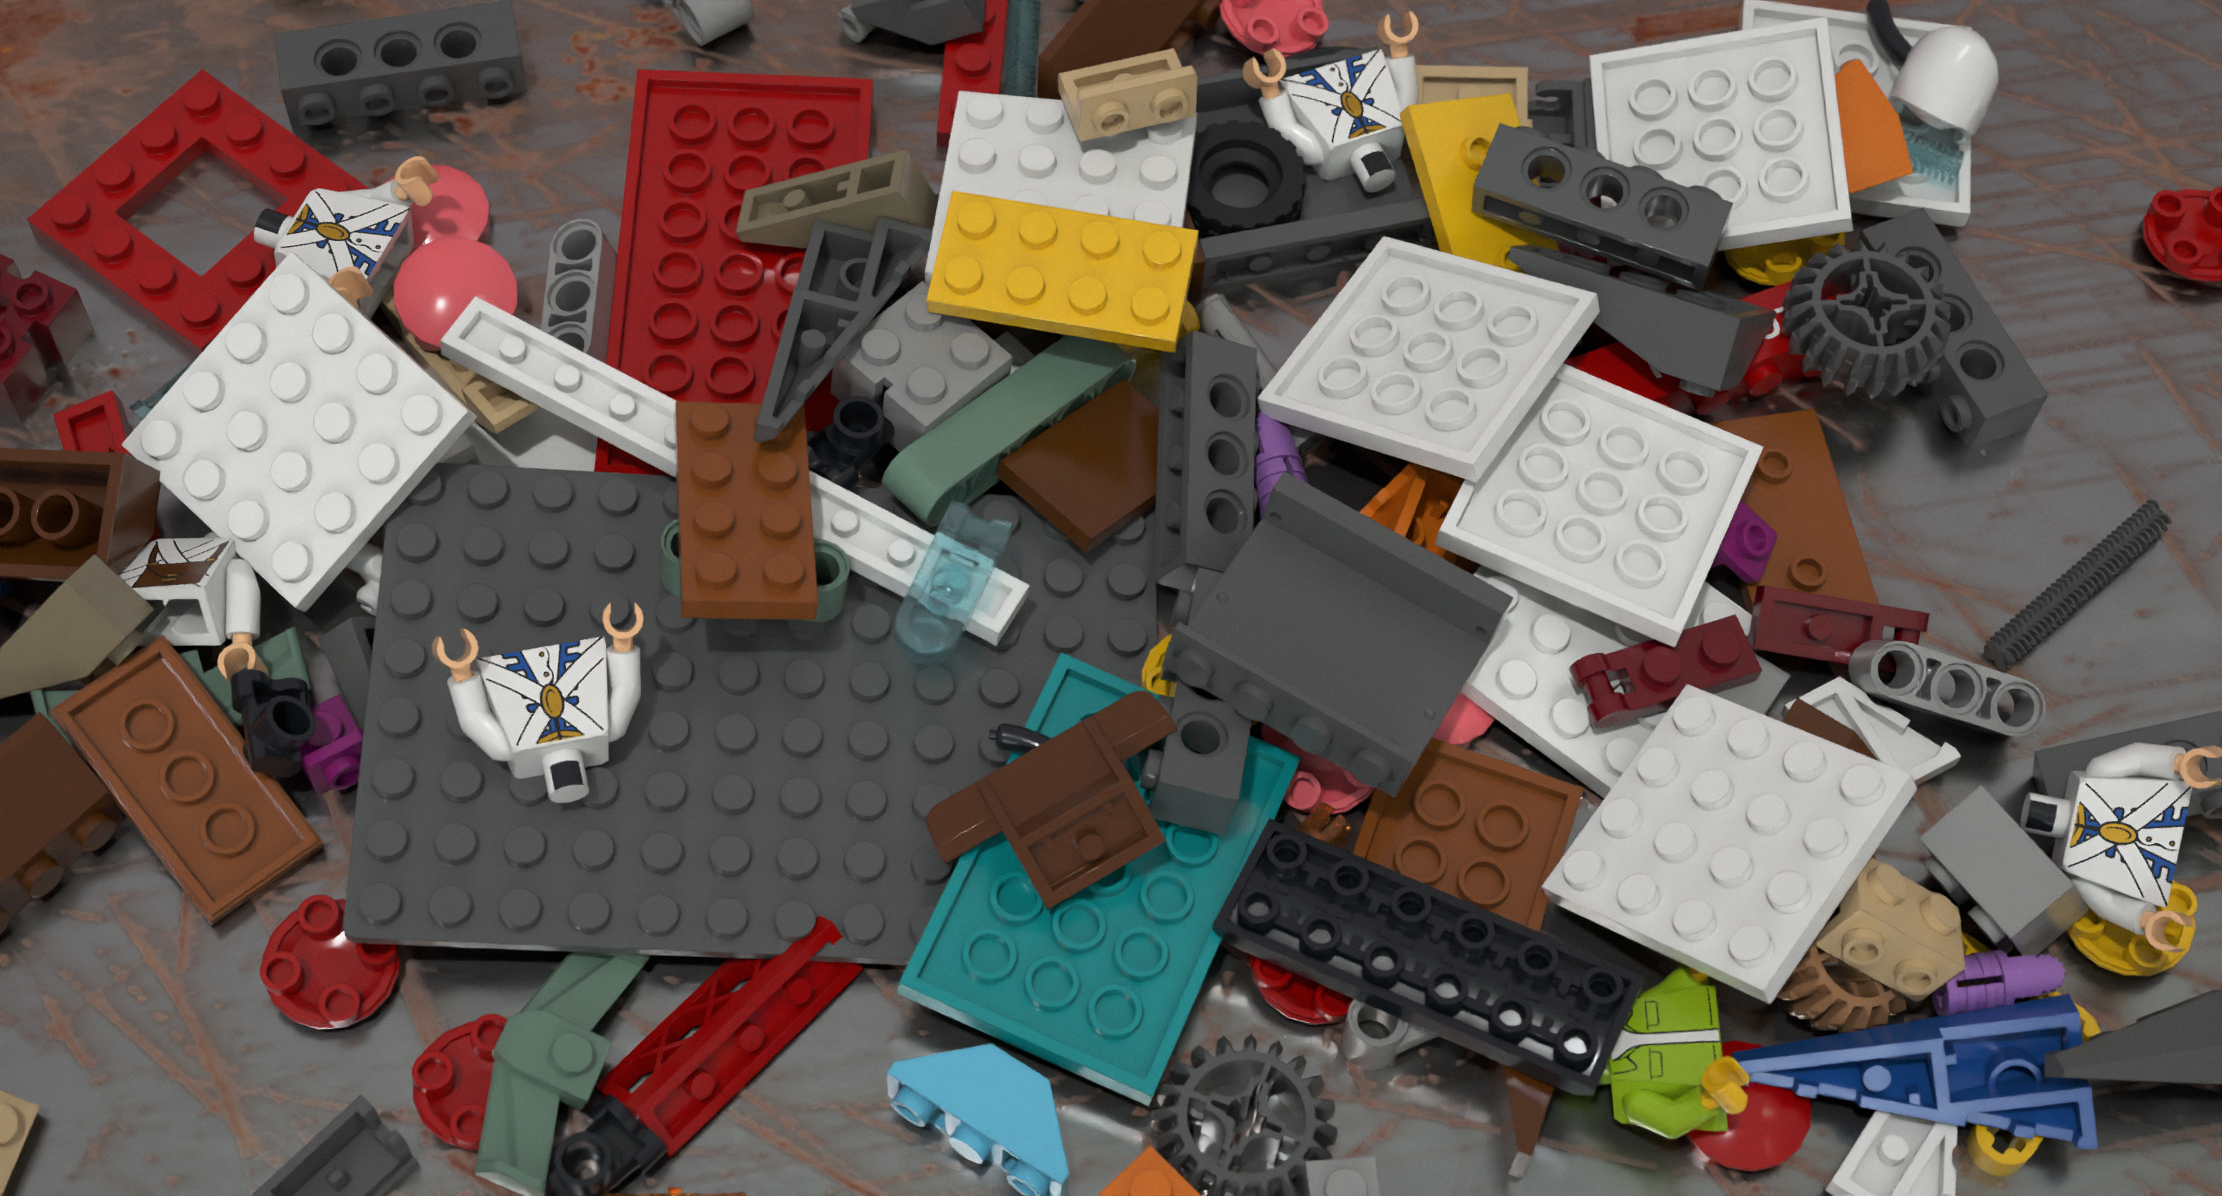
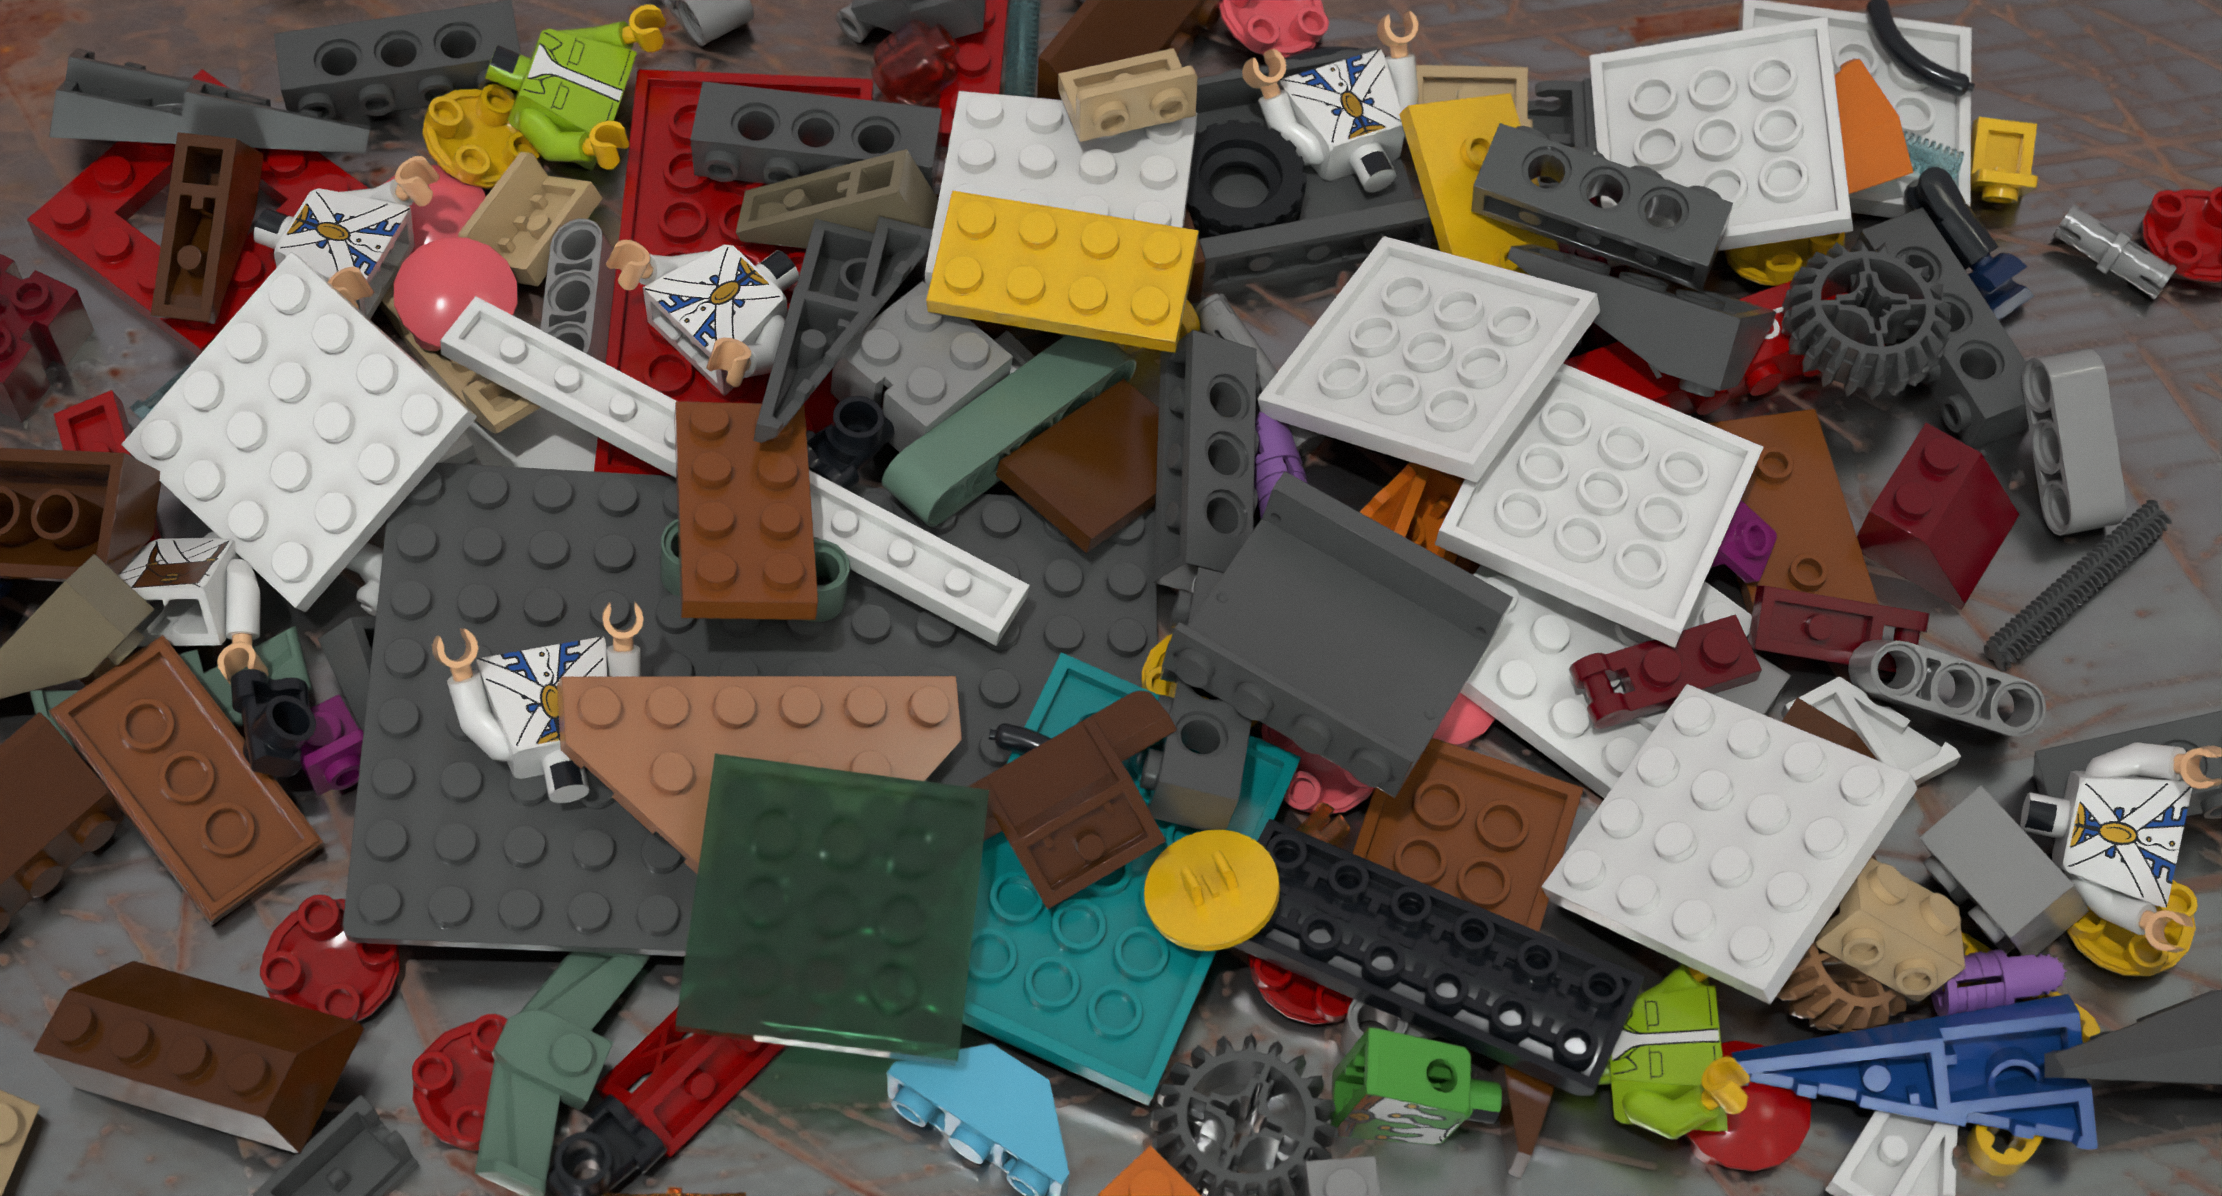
clear light blue plate [894,500,1013,665] -> none
white piece [1888,27,1999,145] -> none
none -> reddish brown slope [33,961,364,1154]
none -> dark grey wedge [49,48,371,154]
none -> reddish brown slope [151,132,264,324]
none -> yellow dish [422,84,541,189]
none -> tan bracket [458,152,603,286]
none -> lime torso [484,4,667,170]
none -> nougat plate [557,676,962,881]
none -> torso [606,240,799,395]
none -> clear green plate [675,753,989,1066]
none -> dark grey brick [690,81,942,192]
none -> clear red head [871,19,960,106]
none -> yellow piece [1144,830,1280,951]
none -> bright green torso [1331,1027,1502,1145]
none -> dark red slope [1857,423,2019,610]
none -> black piece [1904,167,2034,320]
none -> yellow bracket [1970,117,2038,204]
none -> light grey beam [2022,348,2126,536]
none -> light grey pin [2053,204,2177,300]

